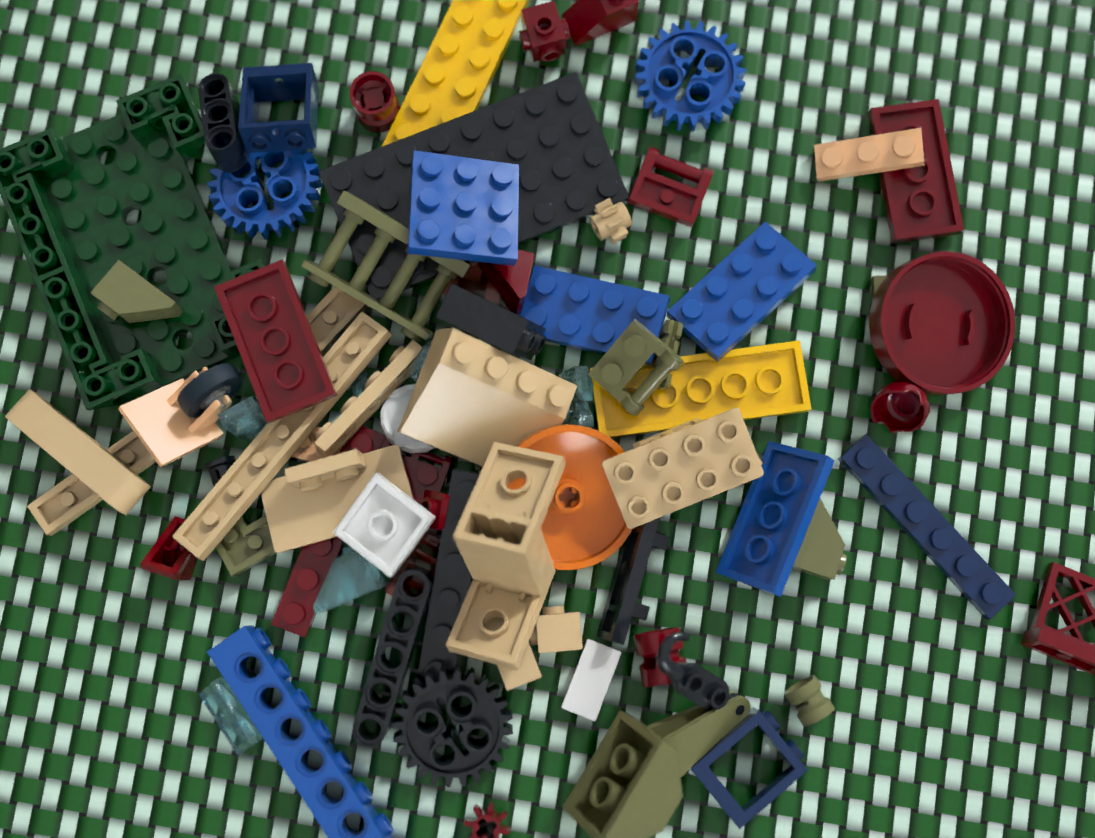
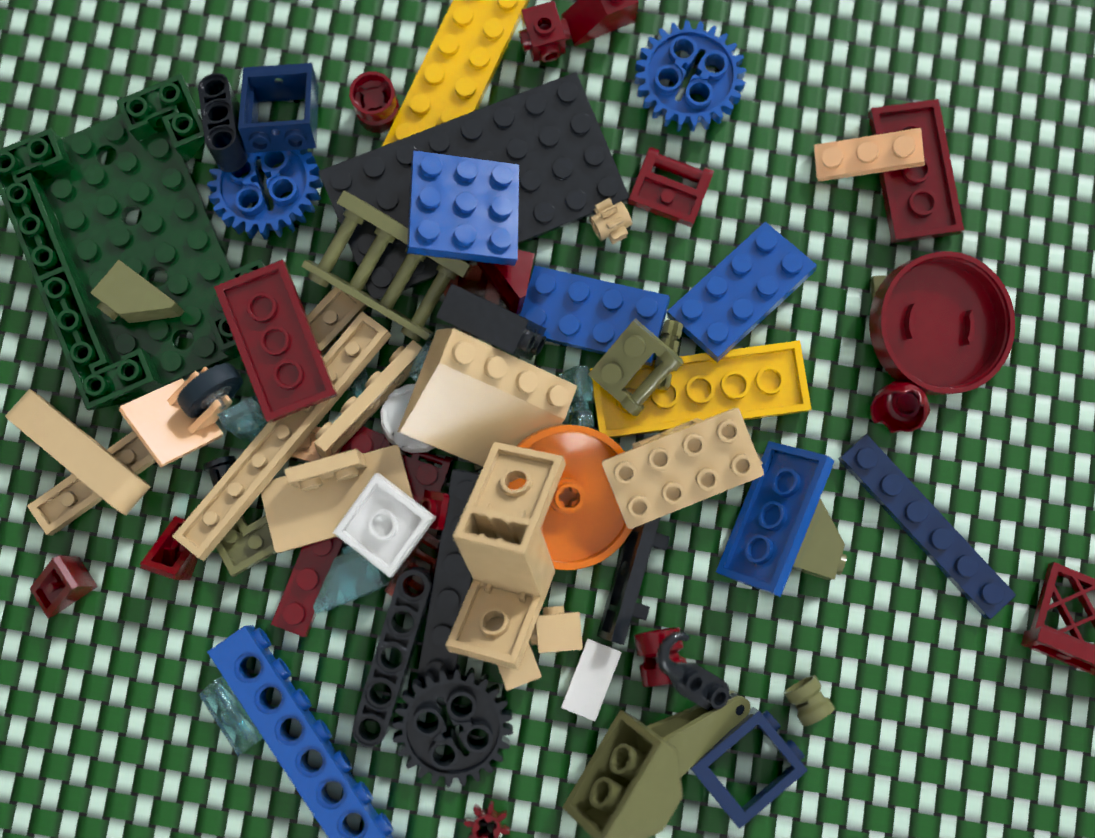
none -> dark red slope [30,555,98,618]

